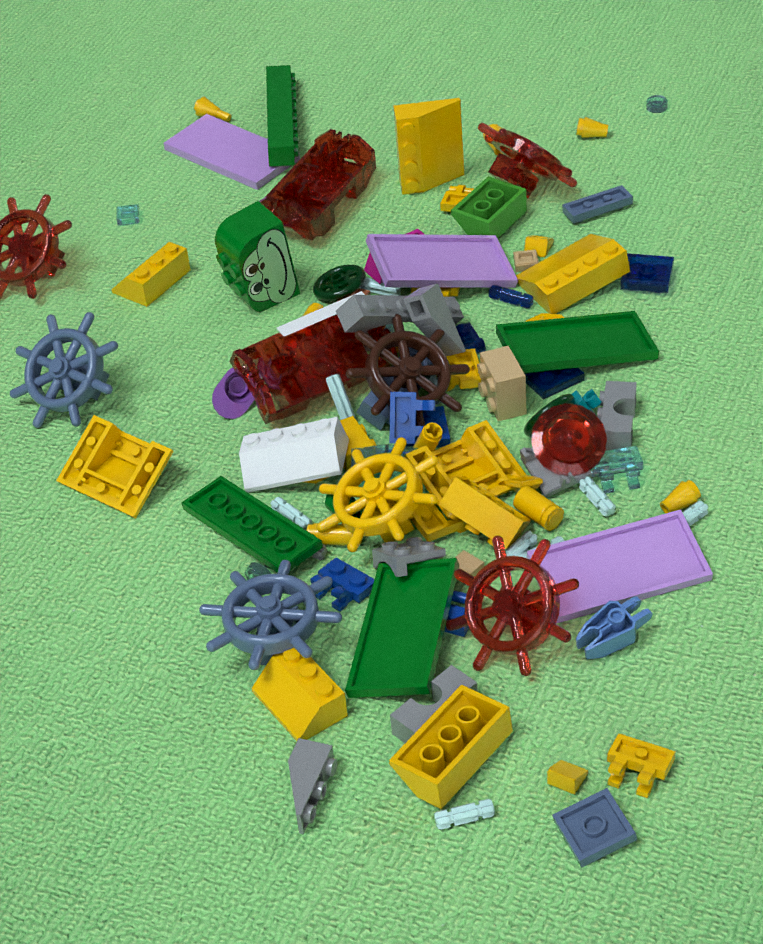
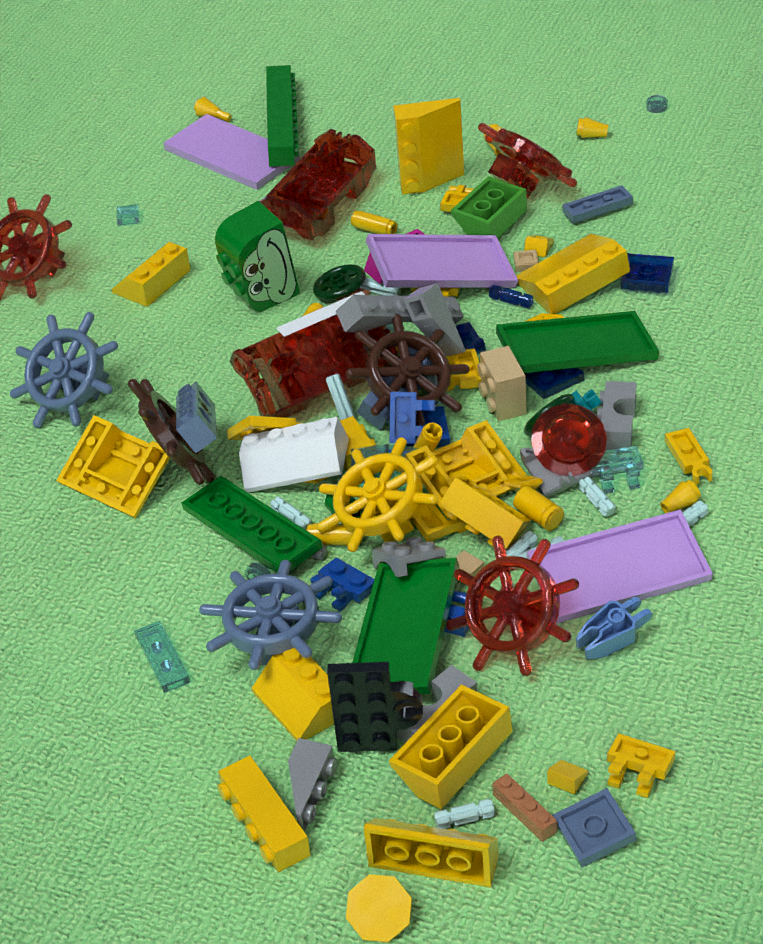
medium lavender piece [212,364,262,419] -> none
none -> brick [128,379,217,485]
none -> clear light blue tile [134,621,190,693]
none -> yellow brick [217,755,311,872]
none -> yellow piece [227,416,303,441]
none -> black plate [327,662,423,753]
none -> yellow piece [346,874,412,942]
none -> yellow piece [351,211,398,234]
none -> yellow slope [364,818,499,887]
none -> nougat piece [492,774,557,842]
none -> yellow plate [665,428,712,485]

